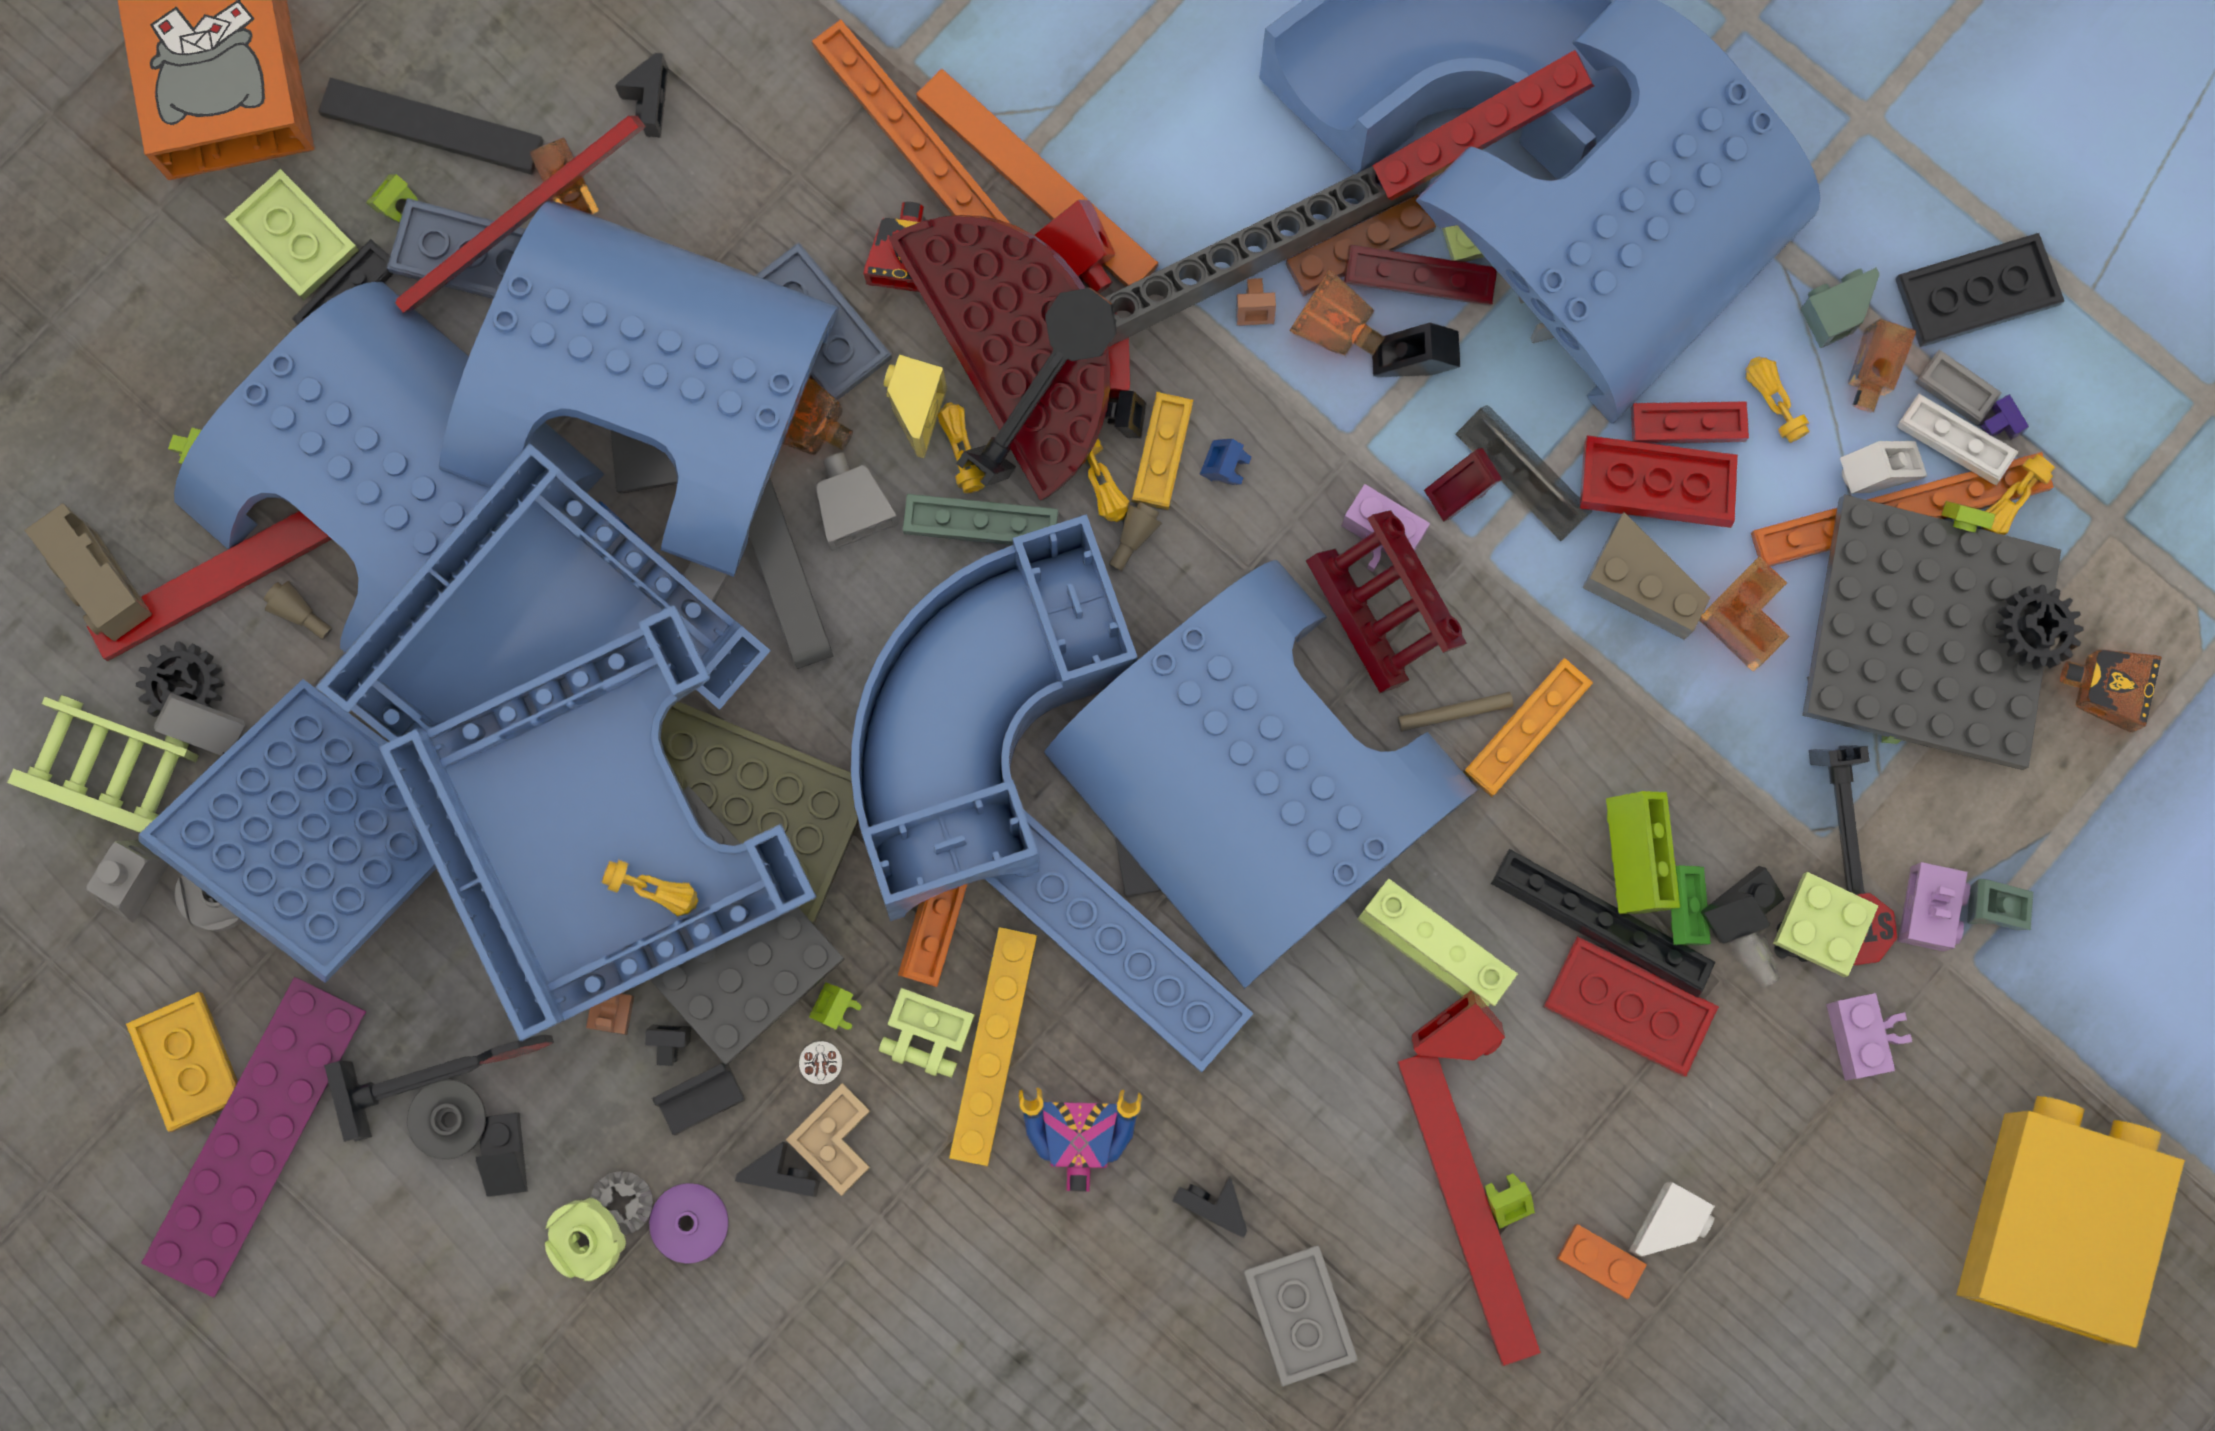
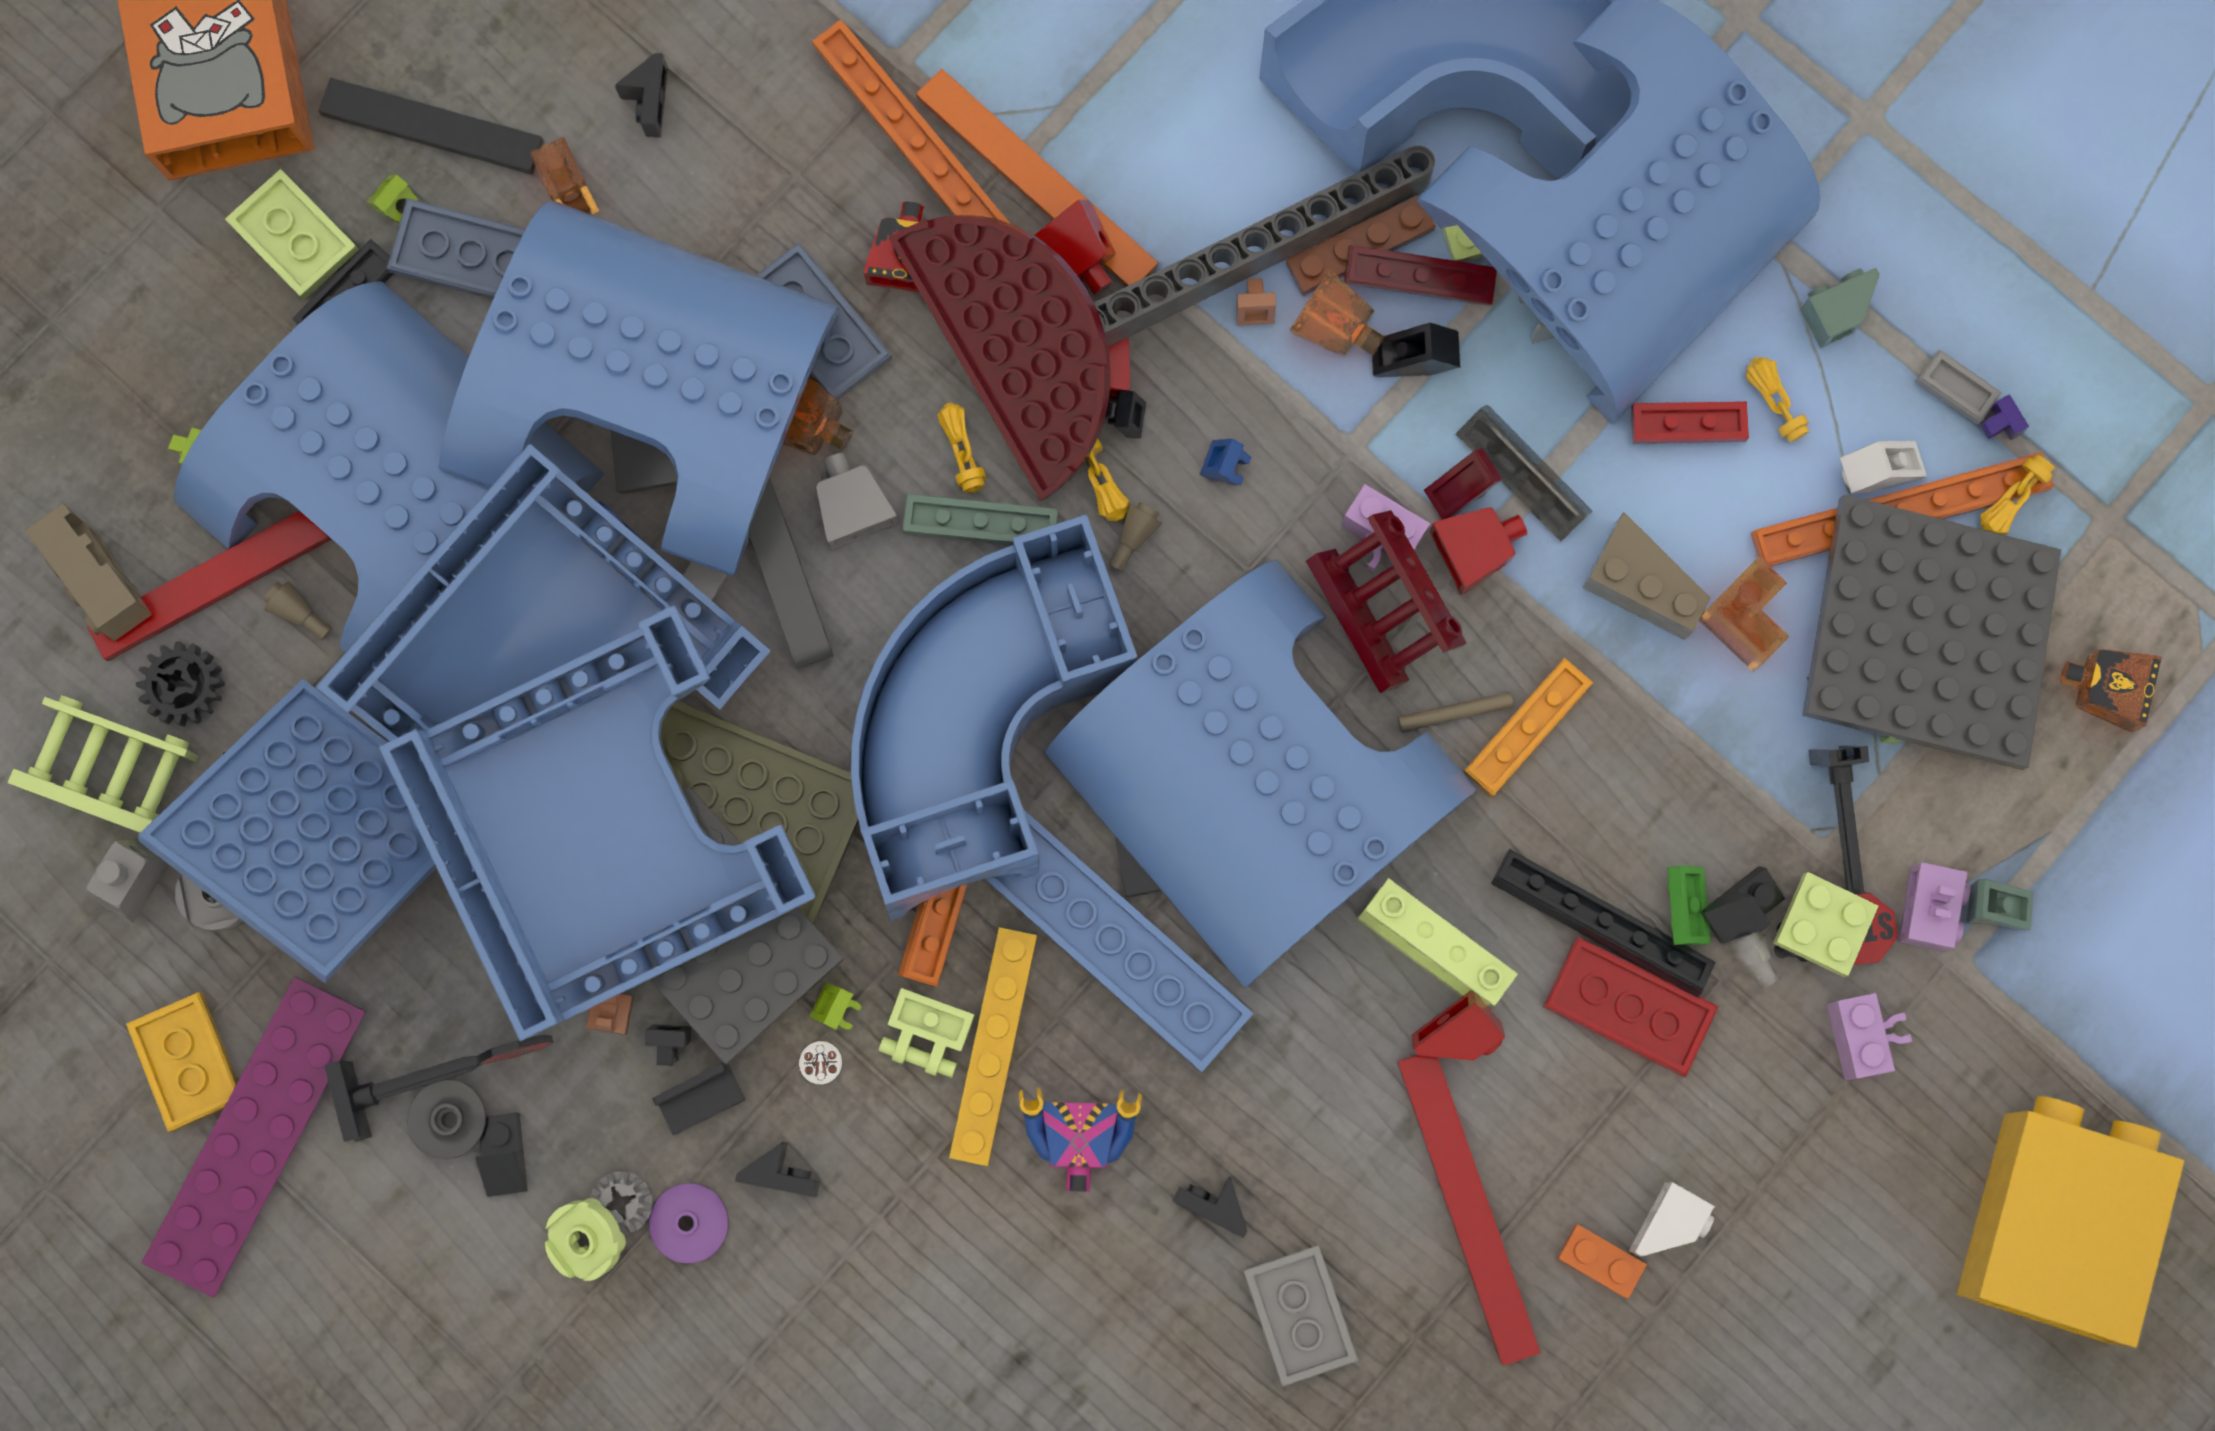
light grey tile [154,692,245,756] -> none
red tile [395,116,646,313] -> none
yellow piece [601,859,698,917] -> none
tan plate [786,1083,871,1196] -> none
light yellow slope [884,355,947,458] -> none
black piece [956,288,1117,487] -> none
yellow tile [1132,392,1193,510] -> none
red plate [1372,50,1594,201] -> none
lime tile [1485,1173,1535,1229] -> none
red plate [1580,435,1738,528] -> none
lime brick [1606,791,1680,914] -> none
clear orange torso [1848,319,1916,412] -> none
black tile [1895,233,2065,347] -> none
white tile [1897,394,2019,486] -> none
lime plate [1942,501,1996,533] -> none
black gear [1996,584,2084,670] -> none
none -> red torso [1429,507,1527,595]

